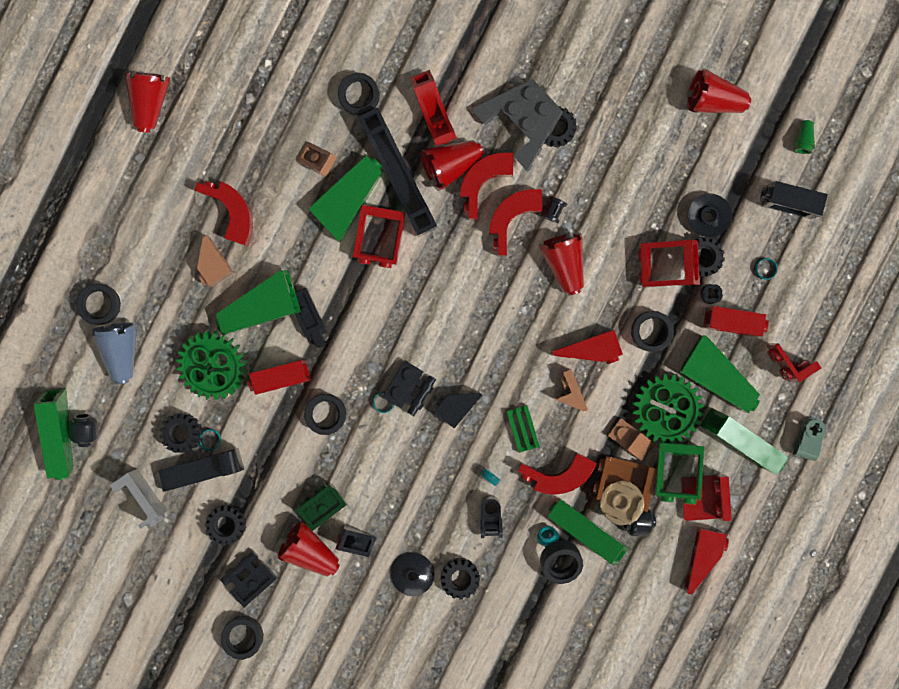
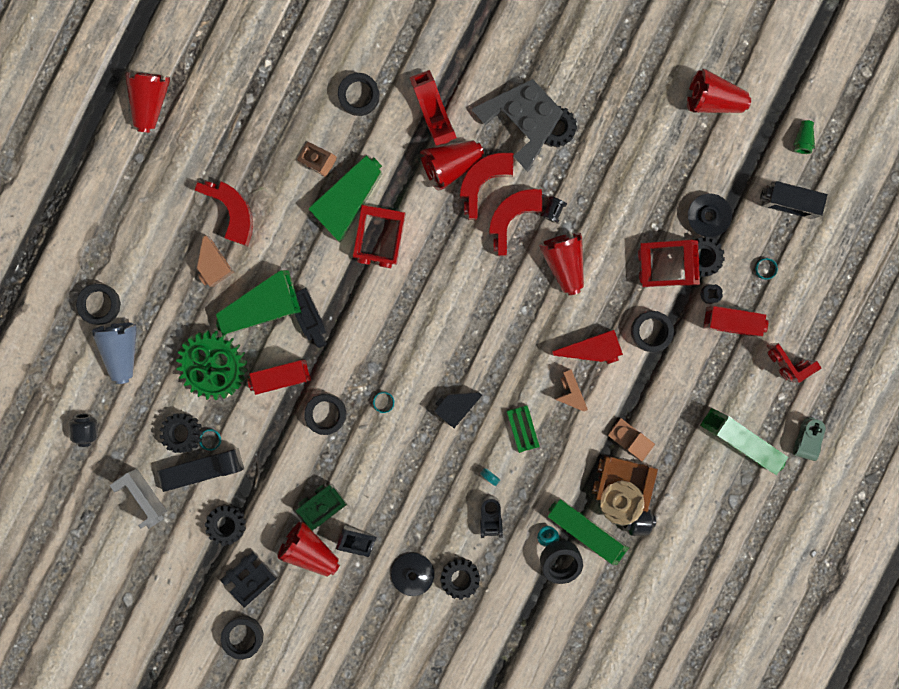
green slope [34,388,74,480] -> none
black arch [358,107,438,237] -> none
black plate [382,360,436,417] -> none
red arch [517,452,597,495] -> none
green gear [632,374,704,444] -> none
green window [656,443,704,504] -> none
green slope [678,335,760,414] -> none
red bracket [681,474,732,521] -> none
red slope [684,527,729,595] -> none

